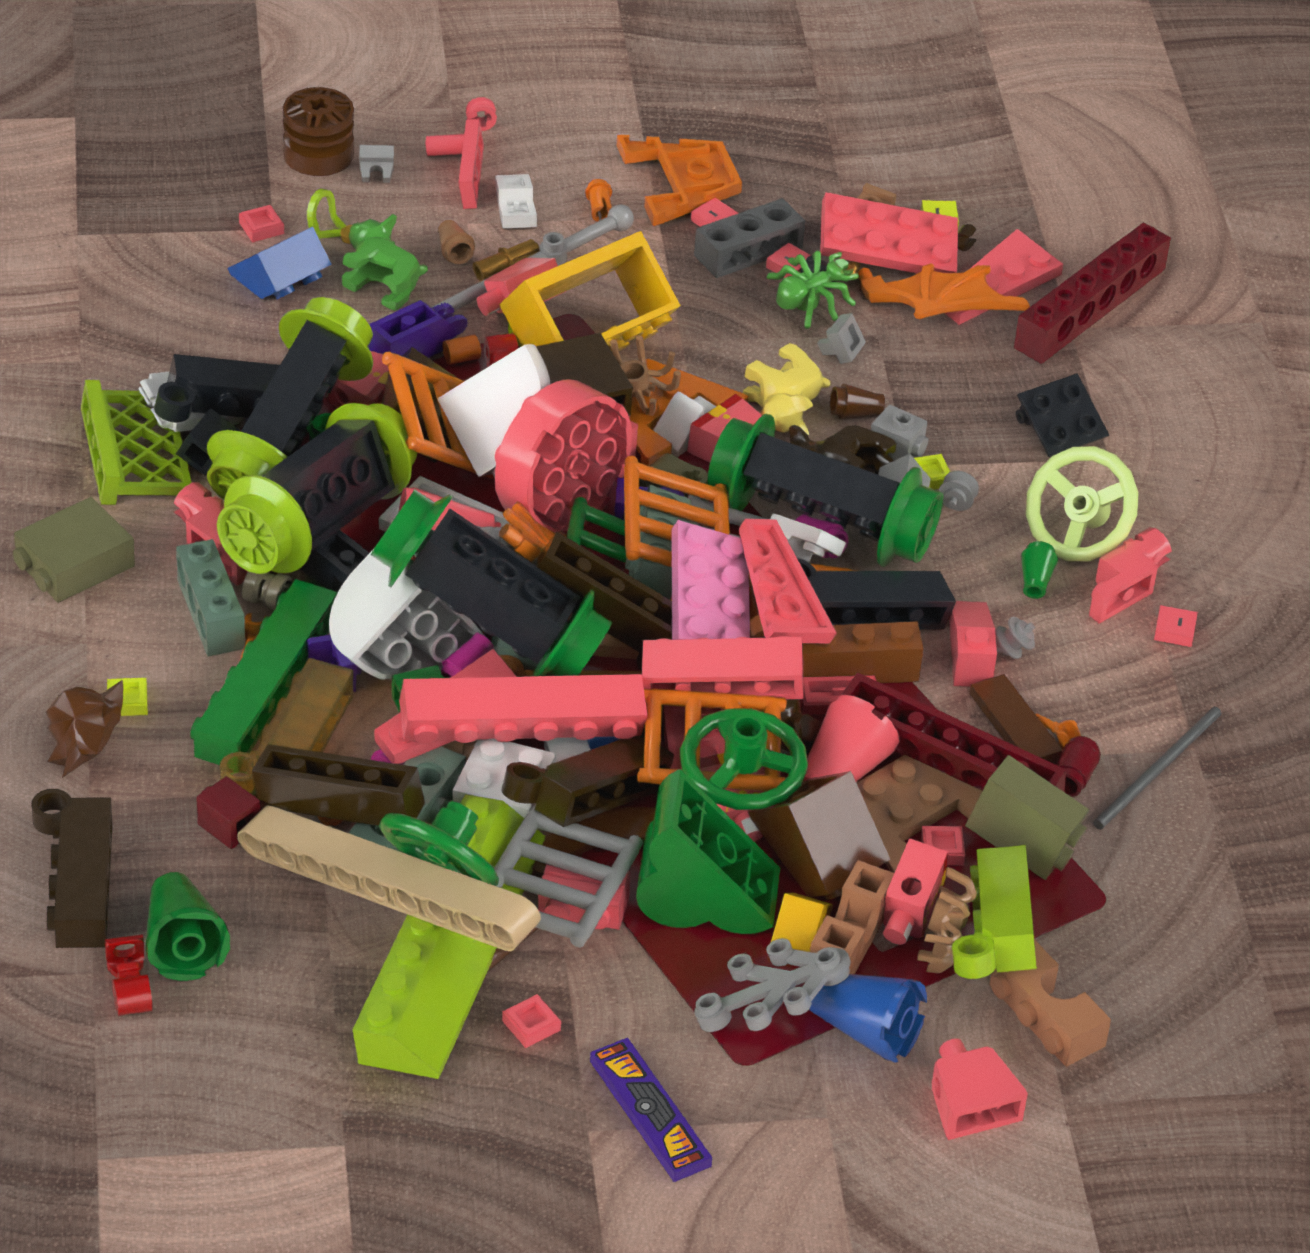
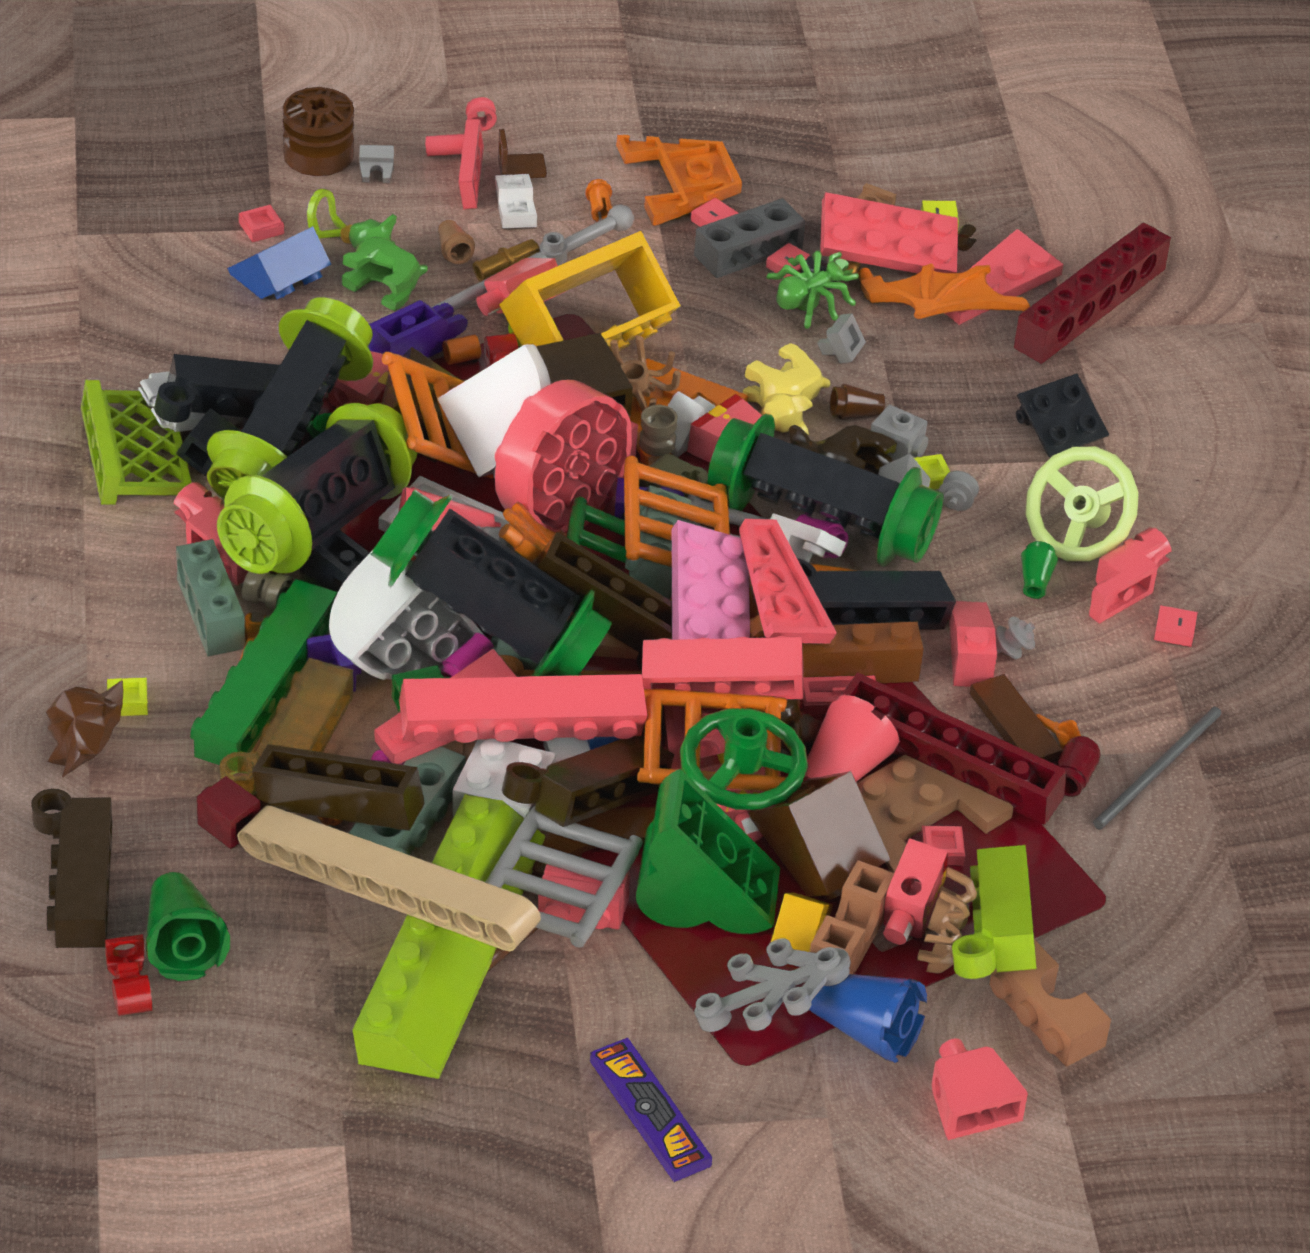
olive brick [13,497,135,603] -> none
green piece [379,801,499,886] -> none
coral tile [502,994,561,1048] -> none
olive brick [965,755,1090,880] -> none
none -> reddish brown bracket [498,129,547,178]
none -> dark tan wheel [639,405,678,456]

